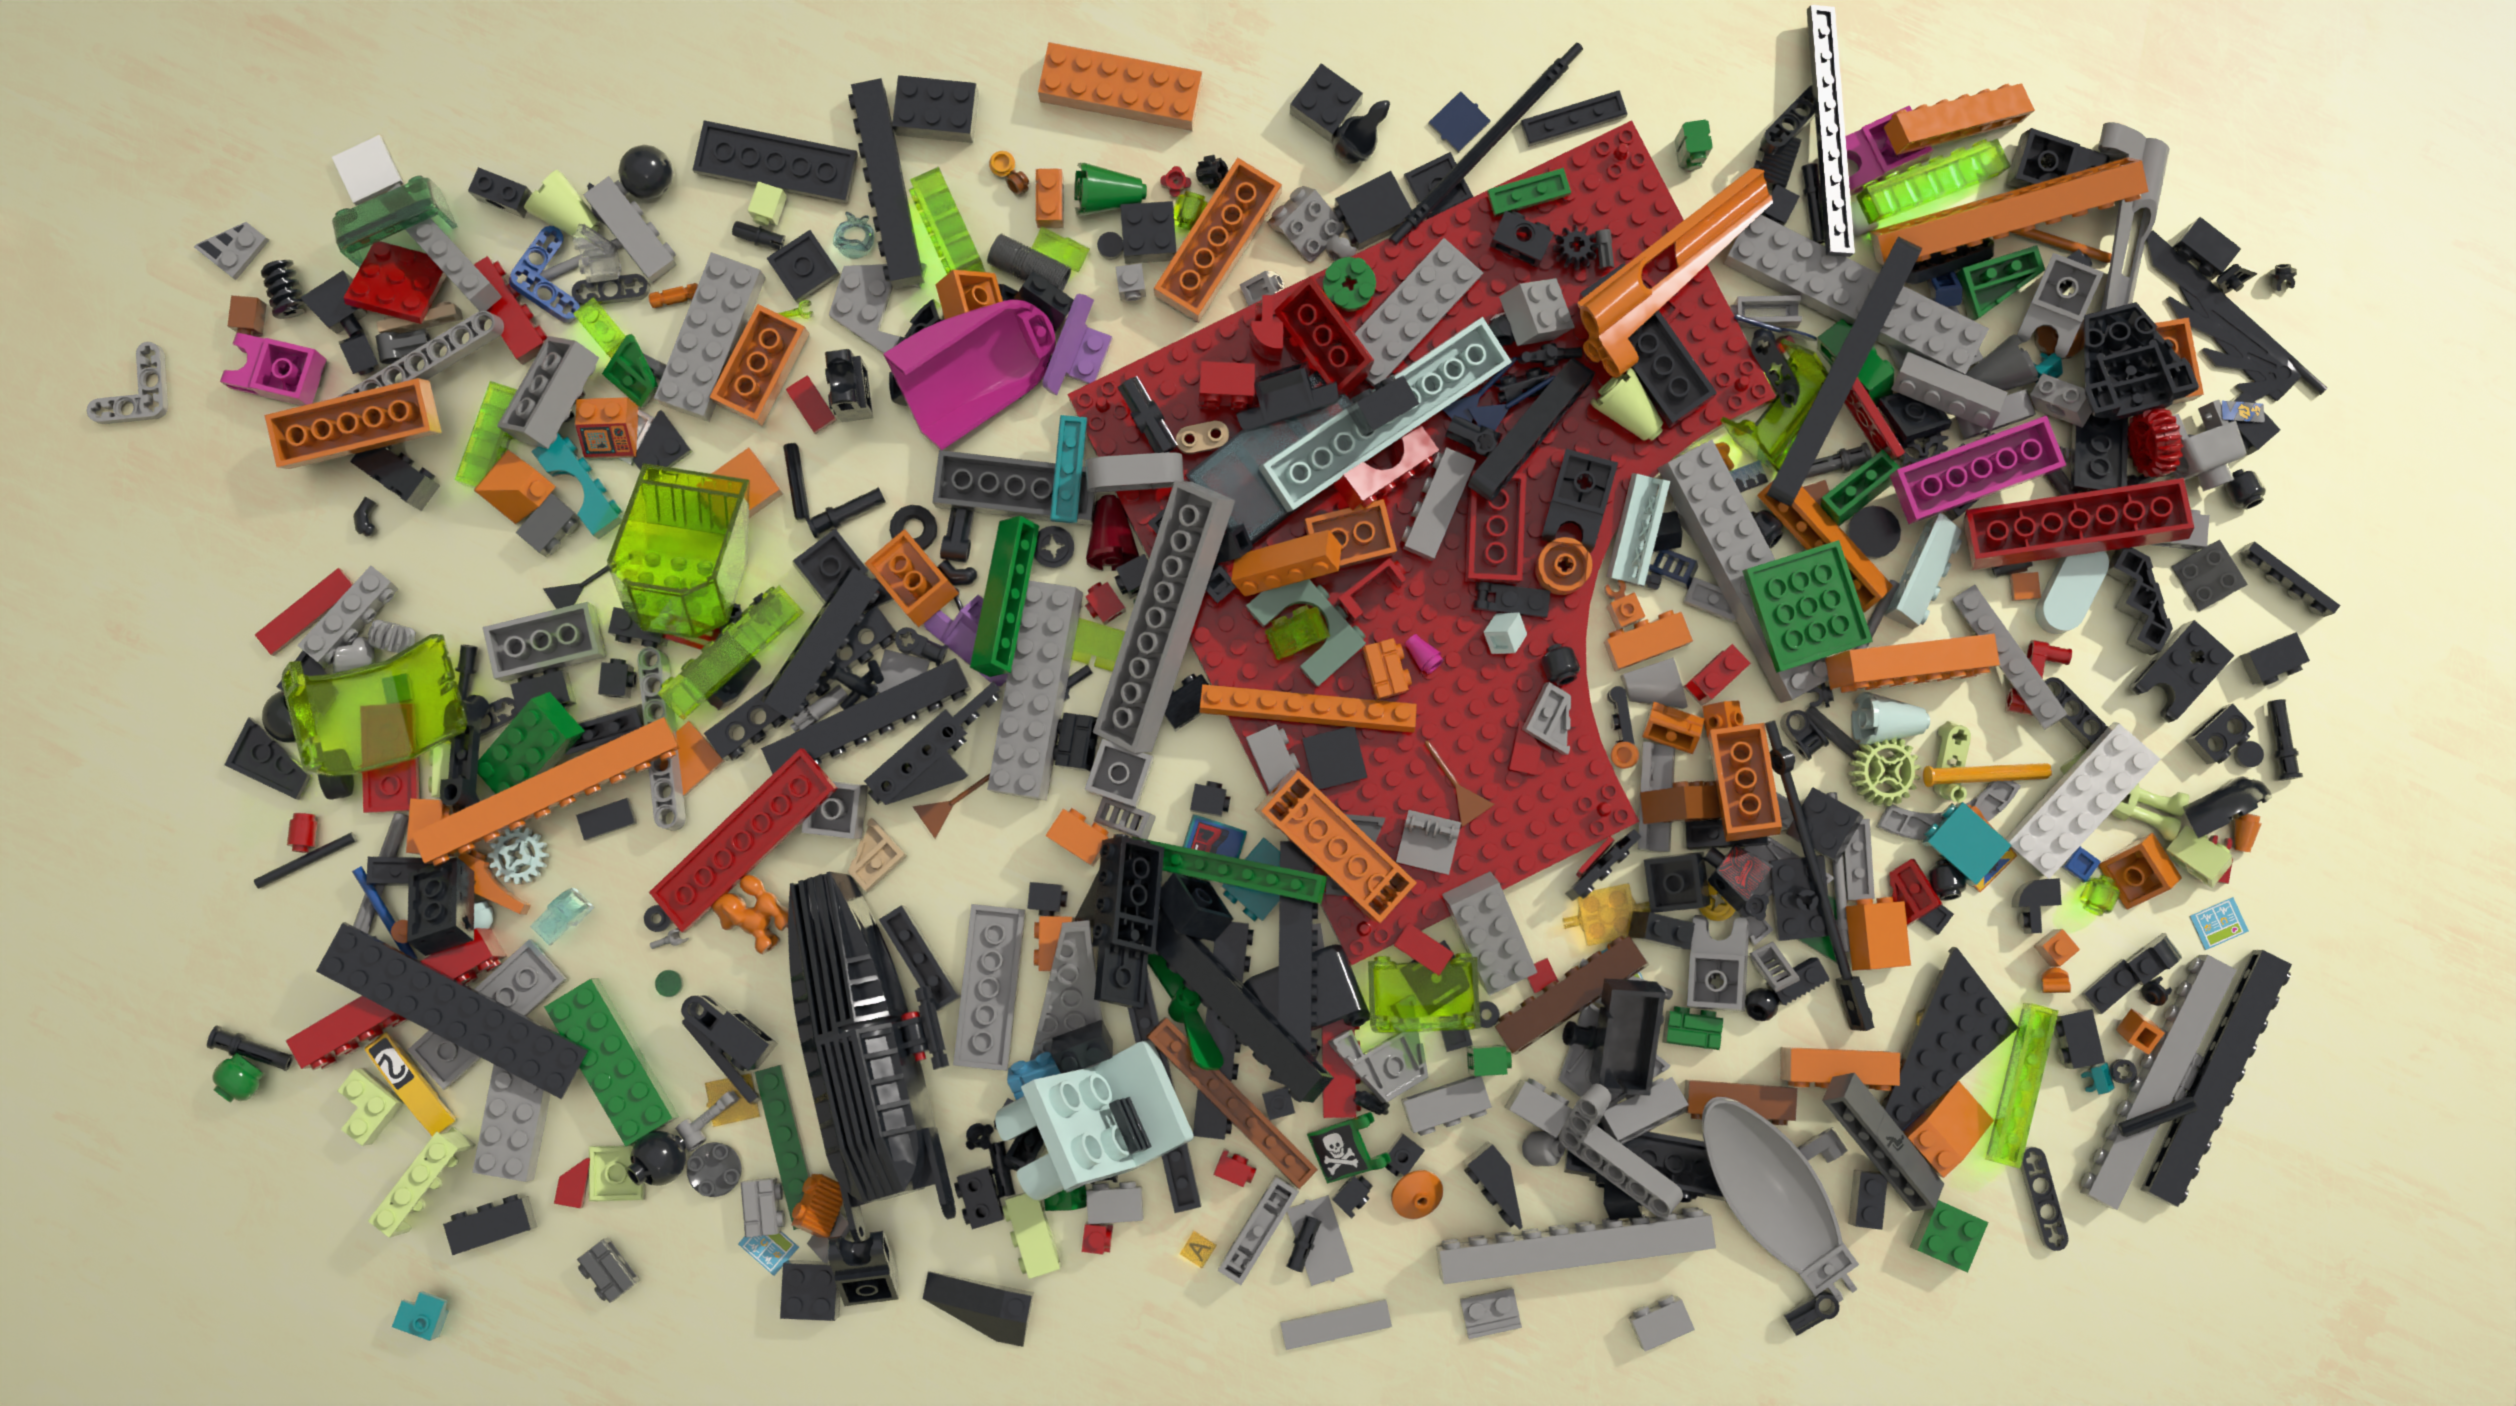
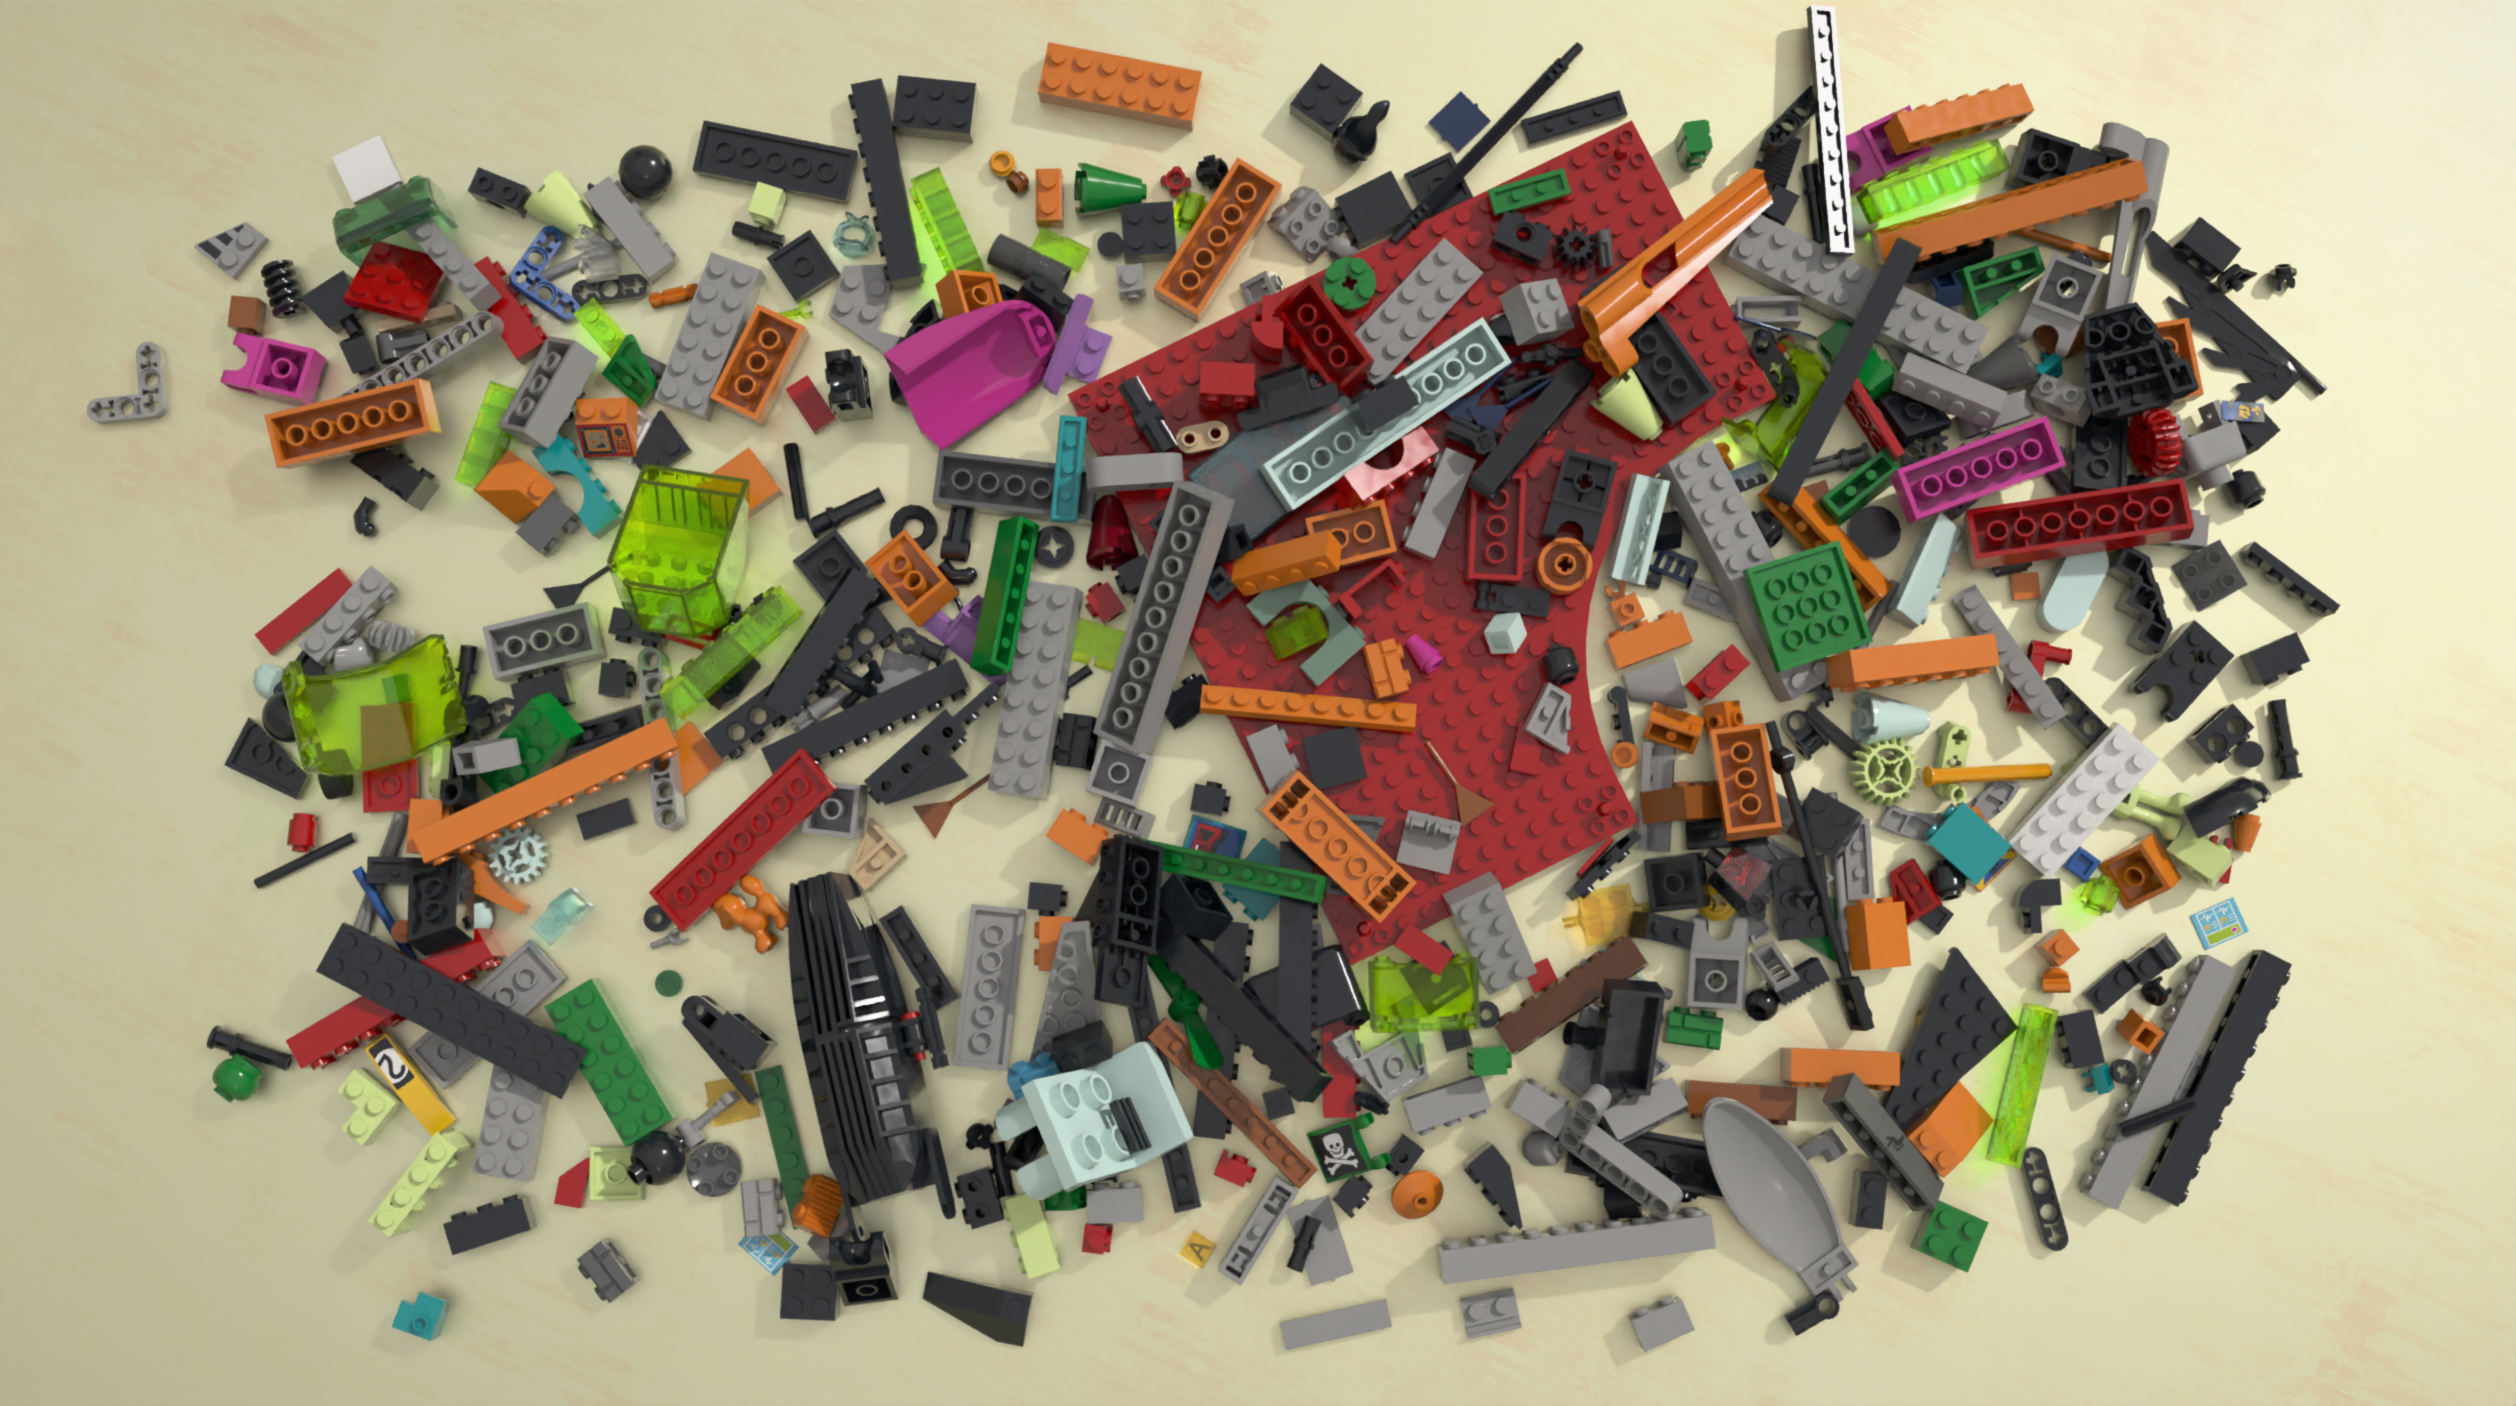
none -> light aqua piece [253,663,288,700]
none -> light grey slope [452,737,522,775]

